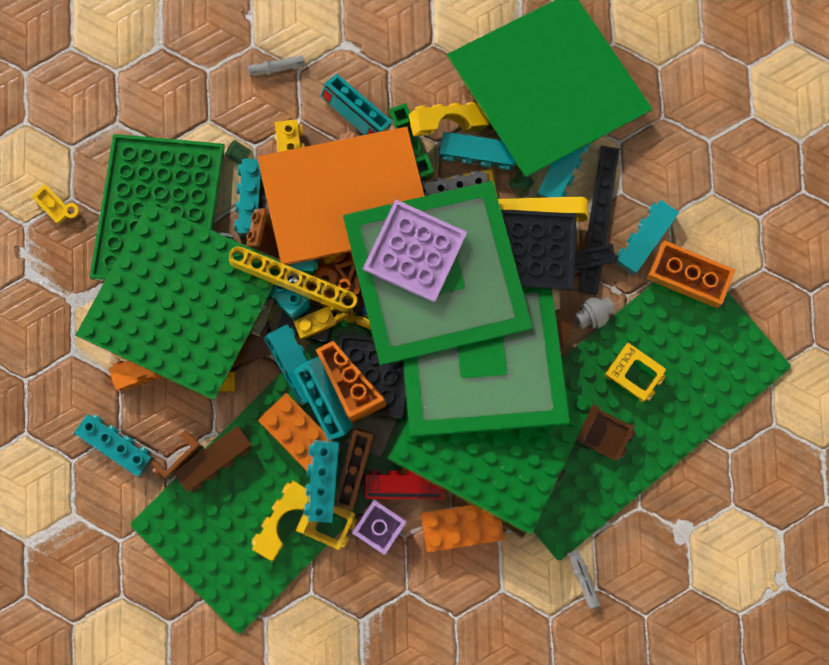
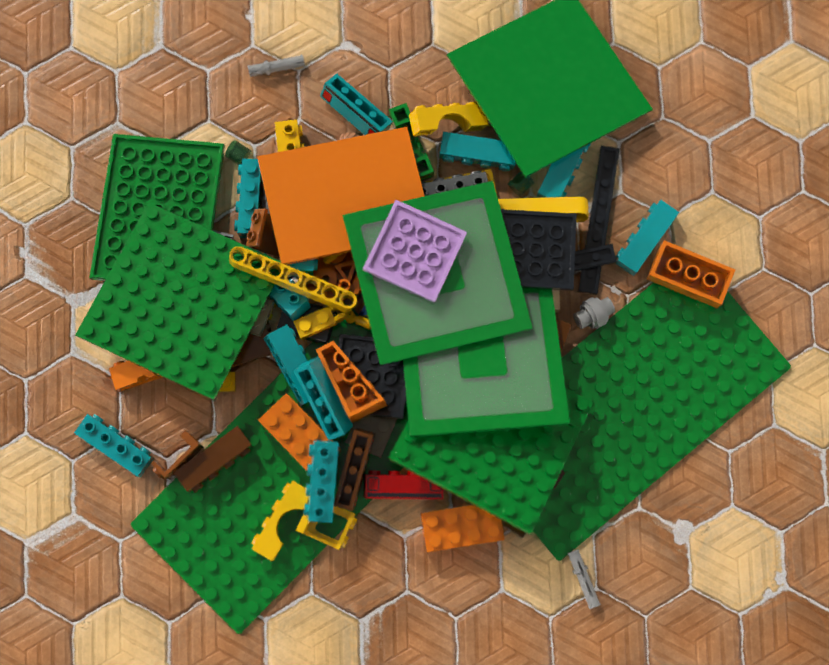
yellow hinge [31,184,79,225] -> none
lavender brick [352,500,407,555] -> none
reddish brown panel [576,404,636,462] -> none
yellow window [604,343,666,403] -> none

